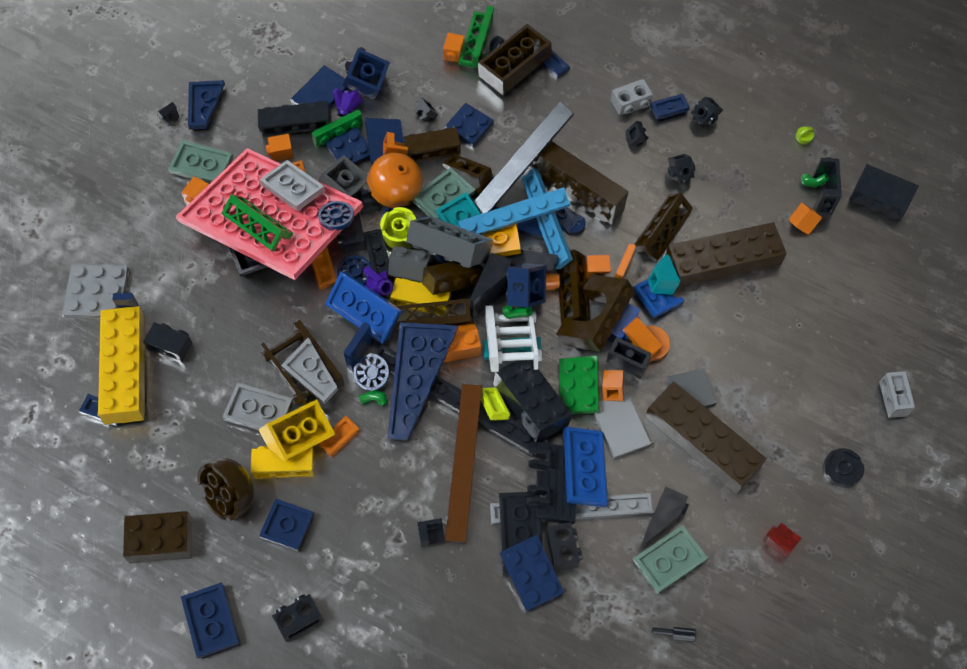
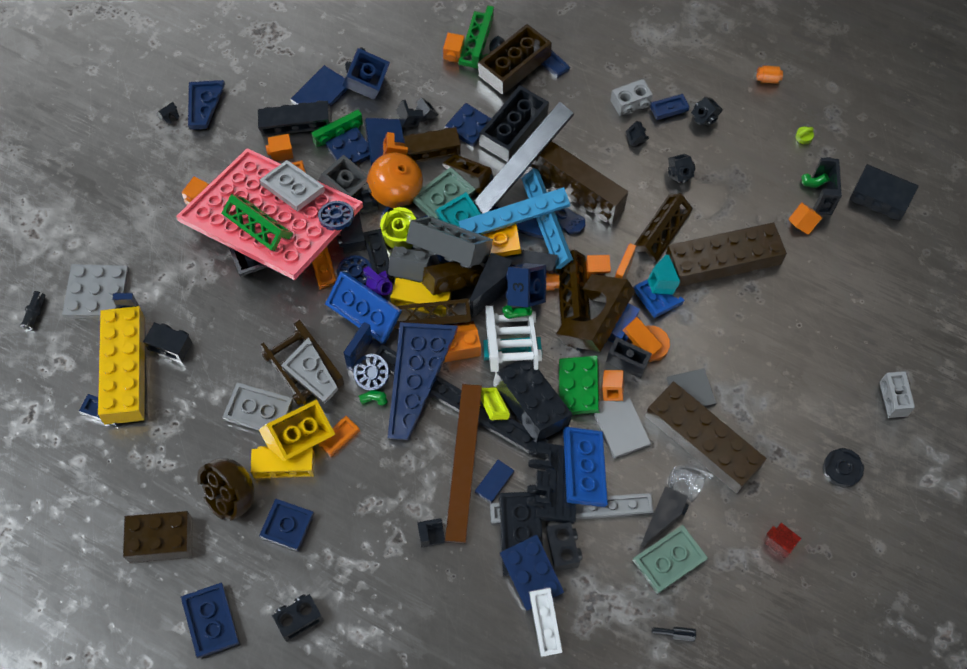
sand green plate [168,140,233,183] -> none
dark purple rock [333,89,363,117] -> none
none -> black pin [20,291,46,330]
none -> black panel [396,100,424,127]
none -> dark blue tile [475,460,514,503]
none -> black brick [479,85,549,162]
none -> white plate [529,588,562,657]
none -> clear piece [668,465,713,502]
none -> orange brick [756,65,783,84]

